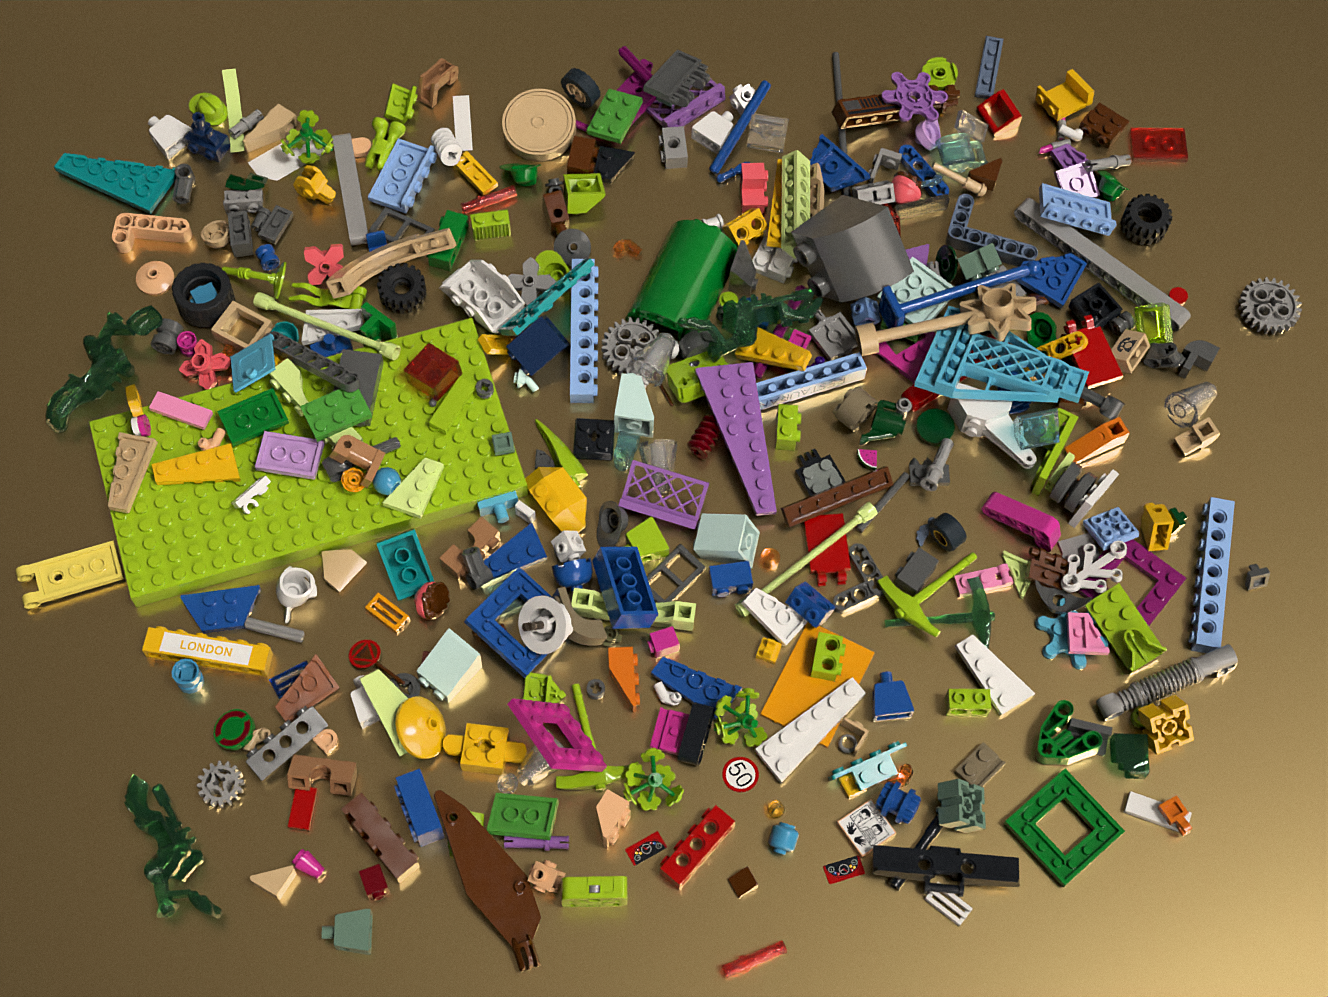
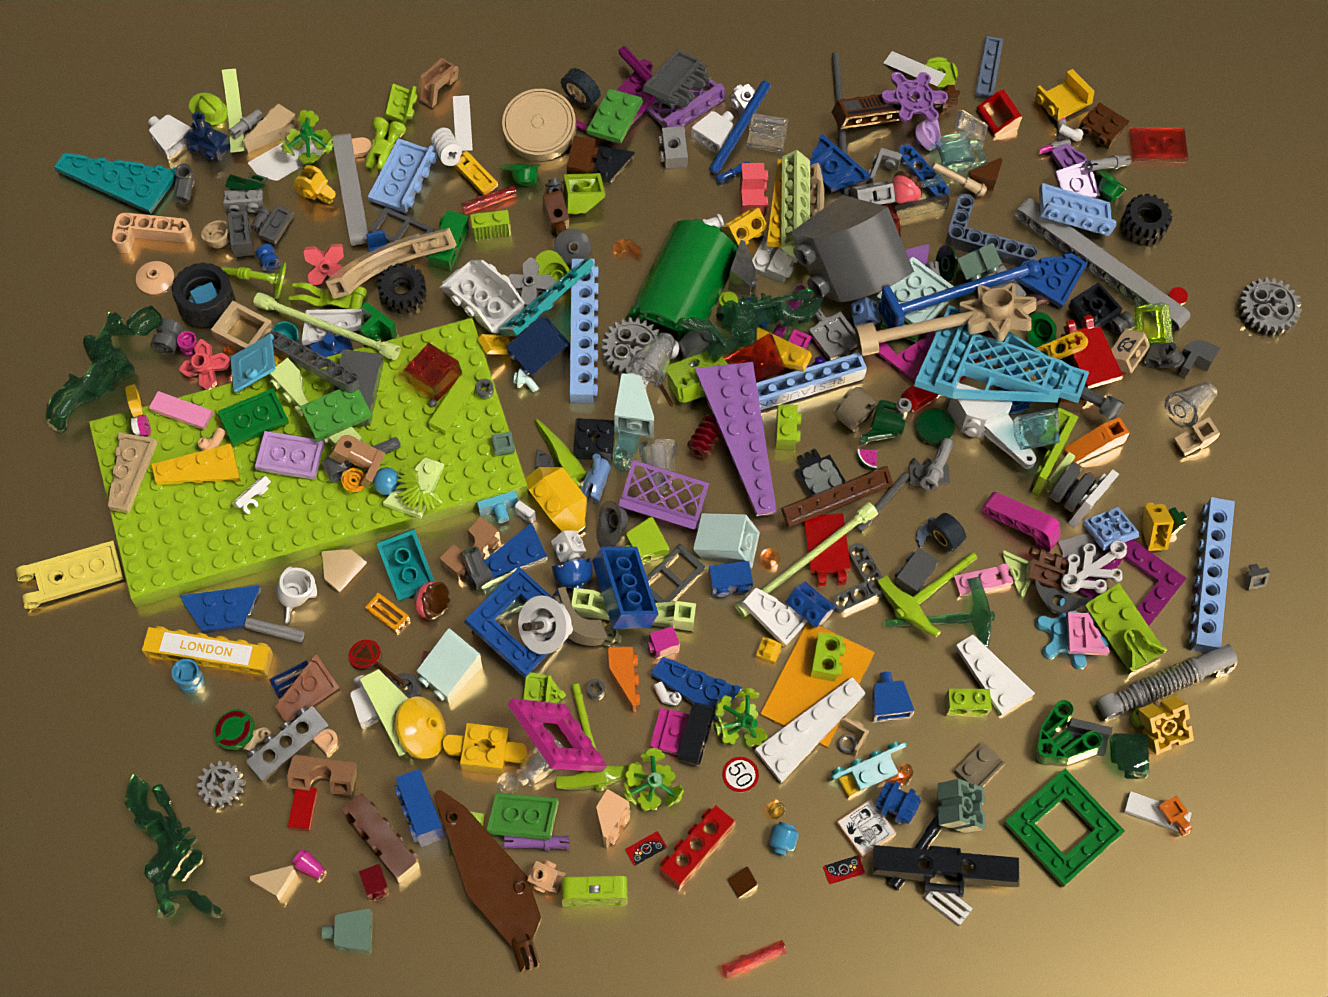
none -> lime hair [396,464,443,512]
none -> medium blue piece [581,454,611,504]
none -> clear red tile [725,333,786,383]
none -> white sticker [884,51,946,86]

